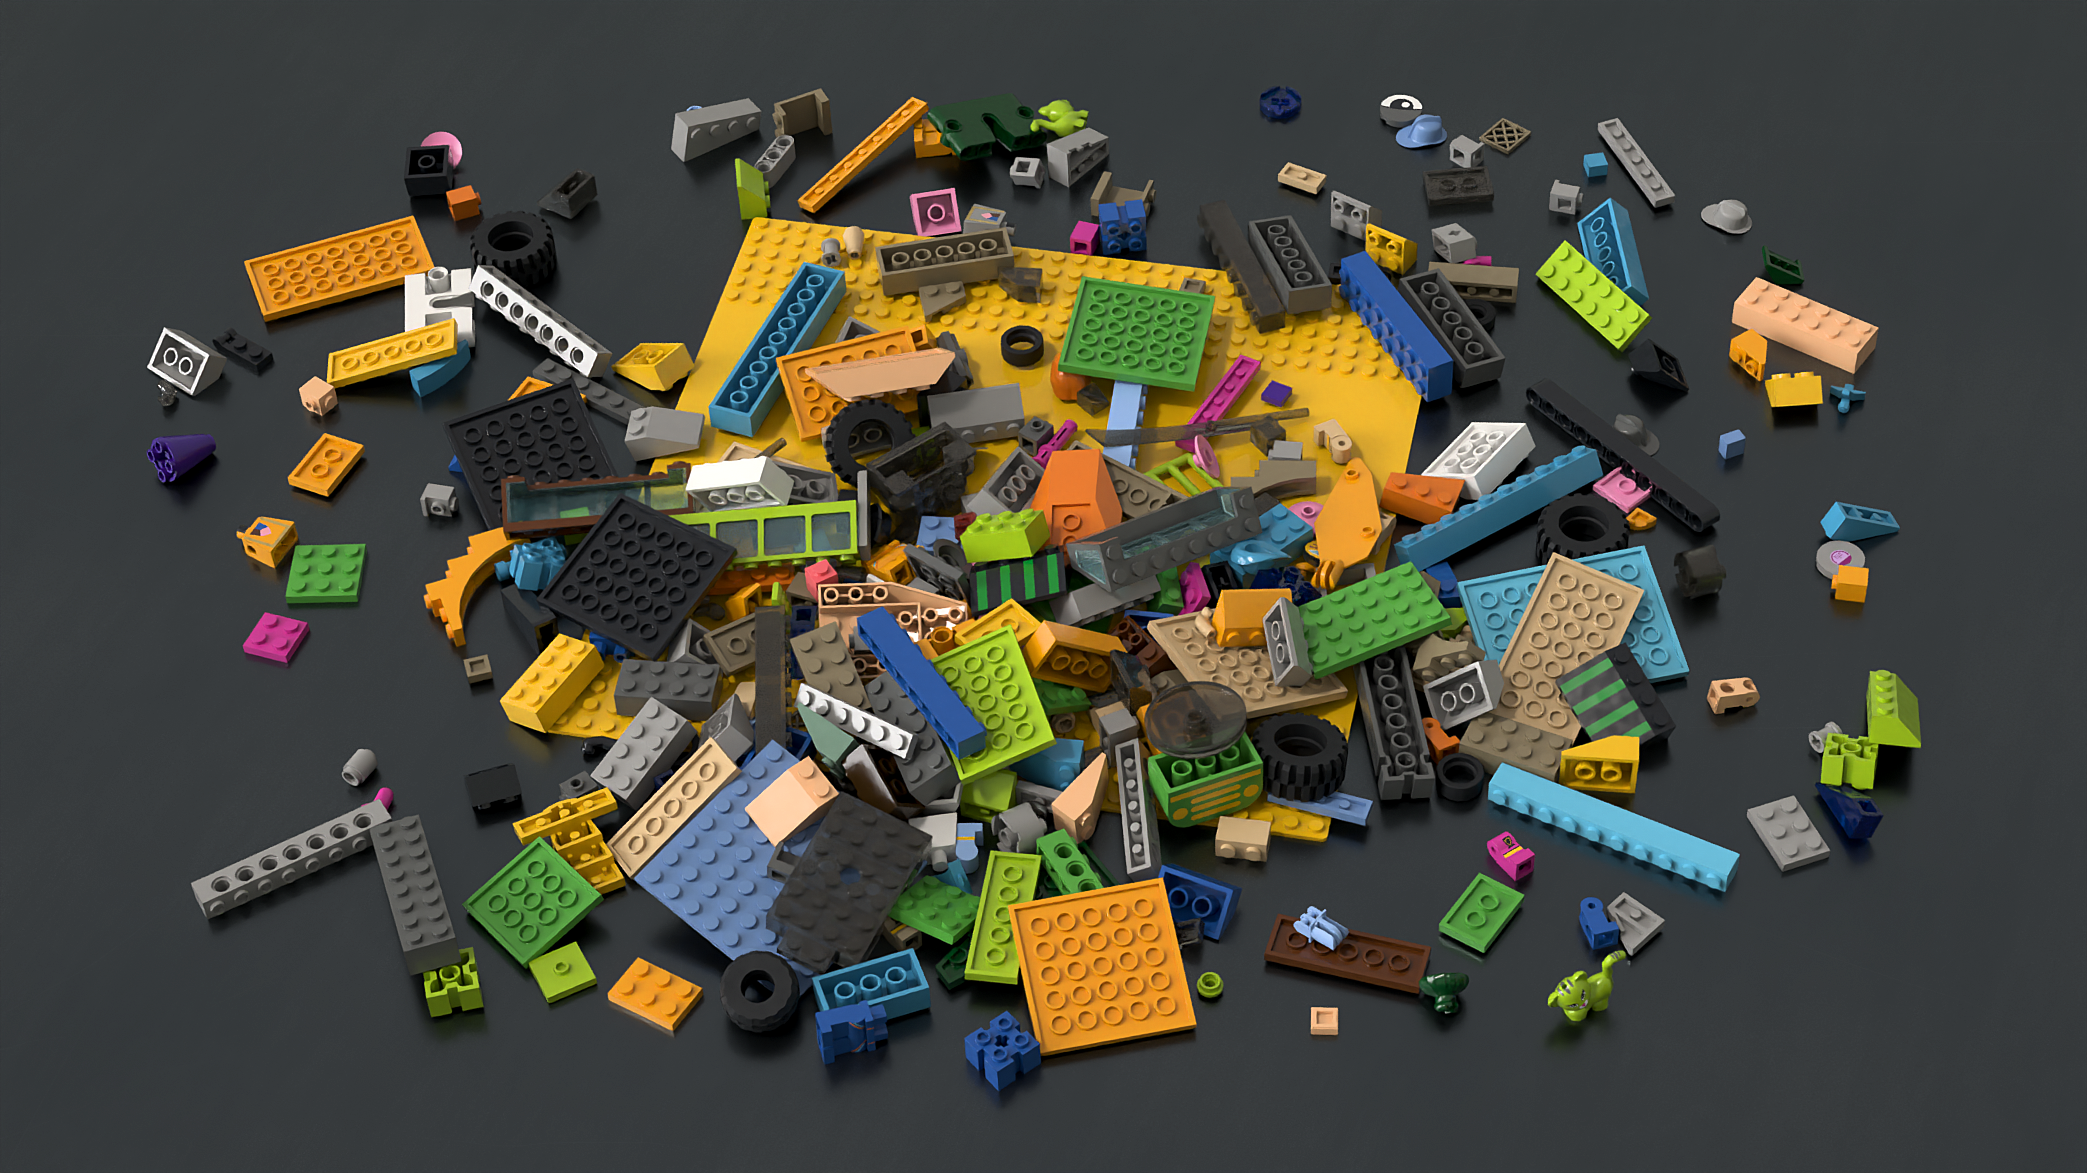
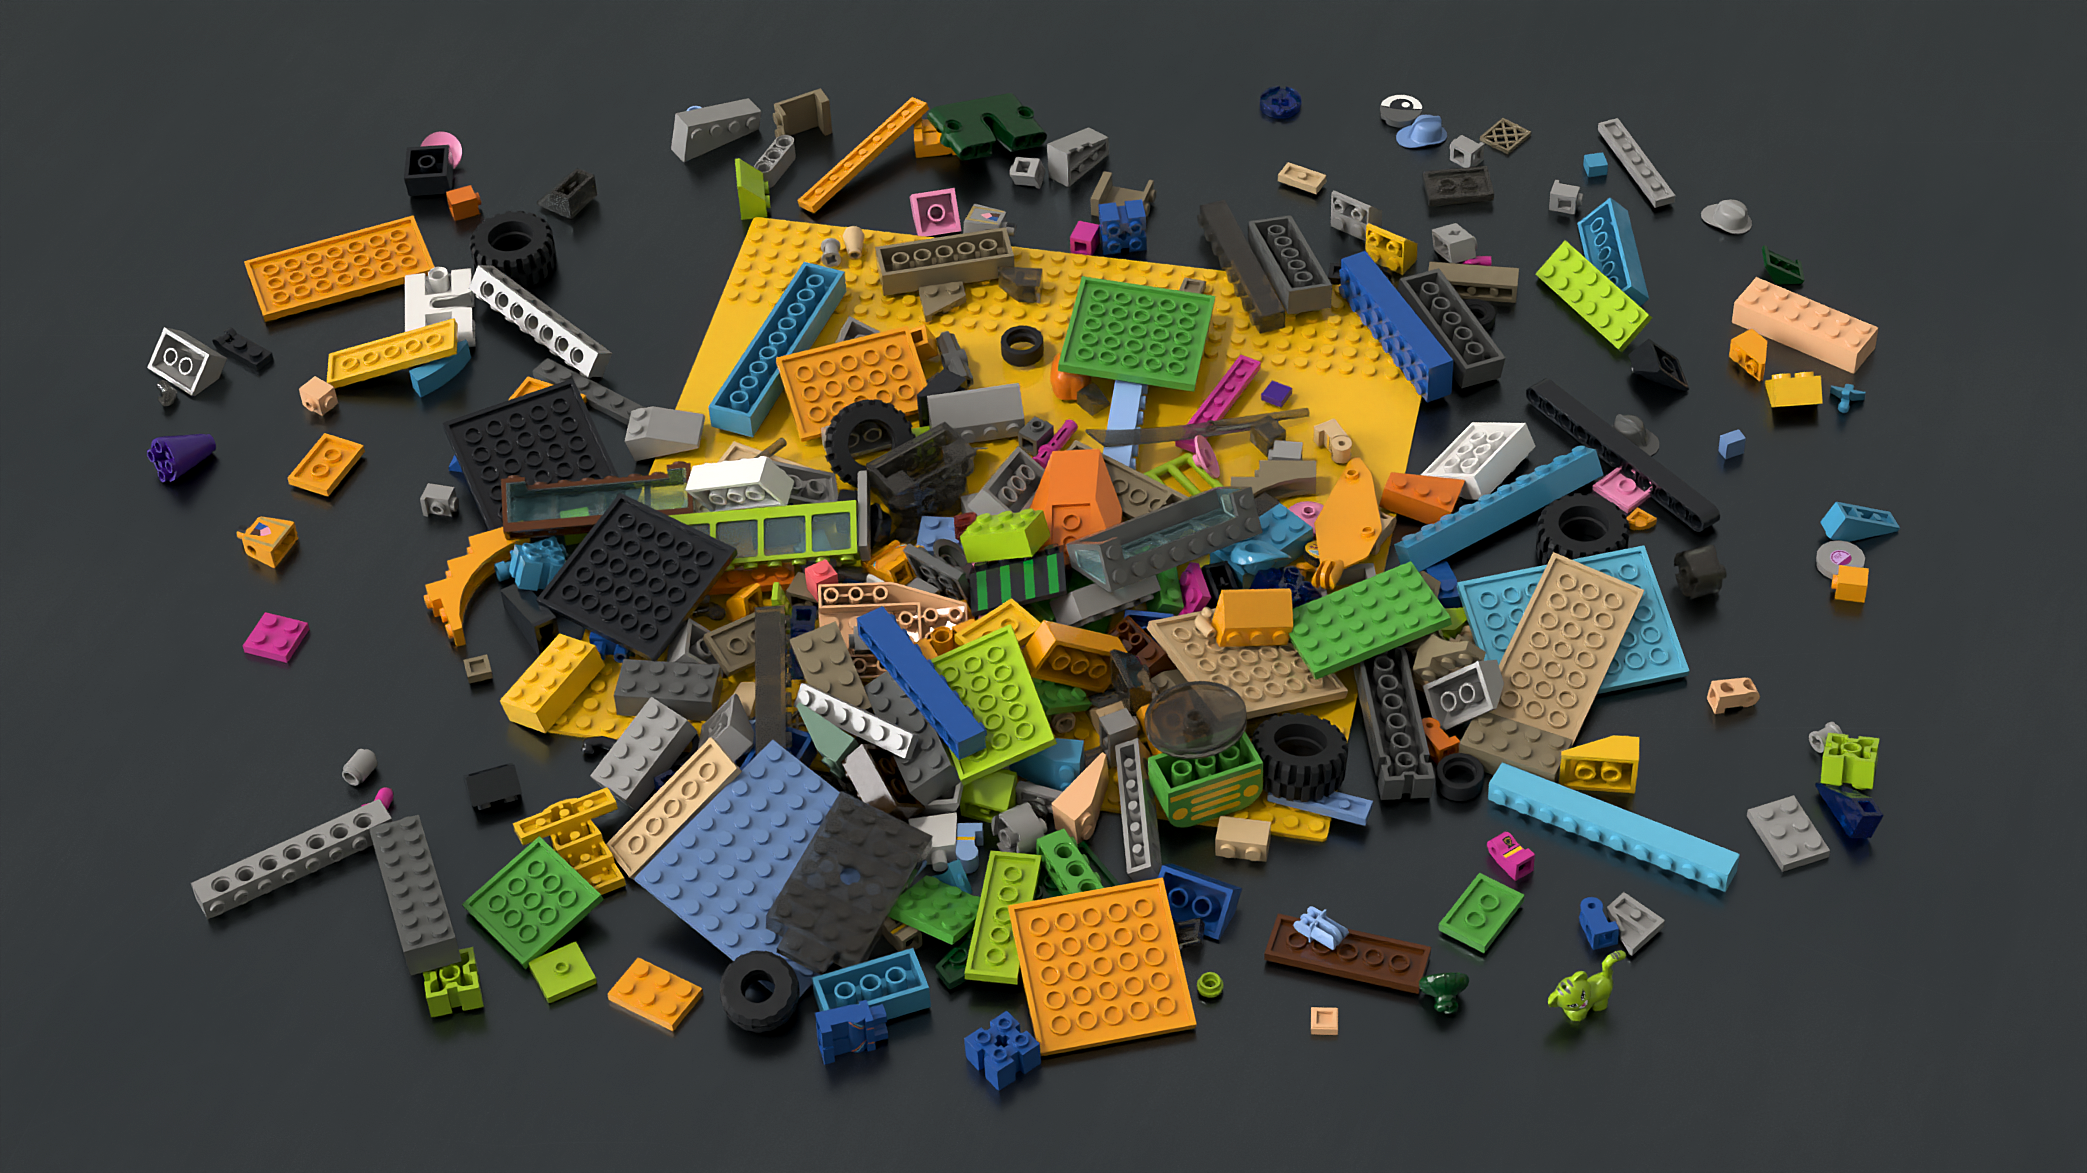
bright green plate [285,544,367,603] -> none
dark grey brick [559,771,599,801] -> none
yellow slope [611,343,695,392] -> none
light nougat slope [745,756,839,848] -> none
dark grey panel [767,841,802,886] -> none
light nougat slope [805,348,955,402] -> none
lime animal [1030,100,1089,137] -> none
light grey slope [1262,597,1313,687] -> none
black slope [1555,642,1676,751] -> none
lime slope [1866,670,1921,748] -> none

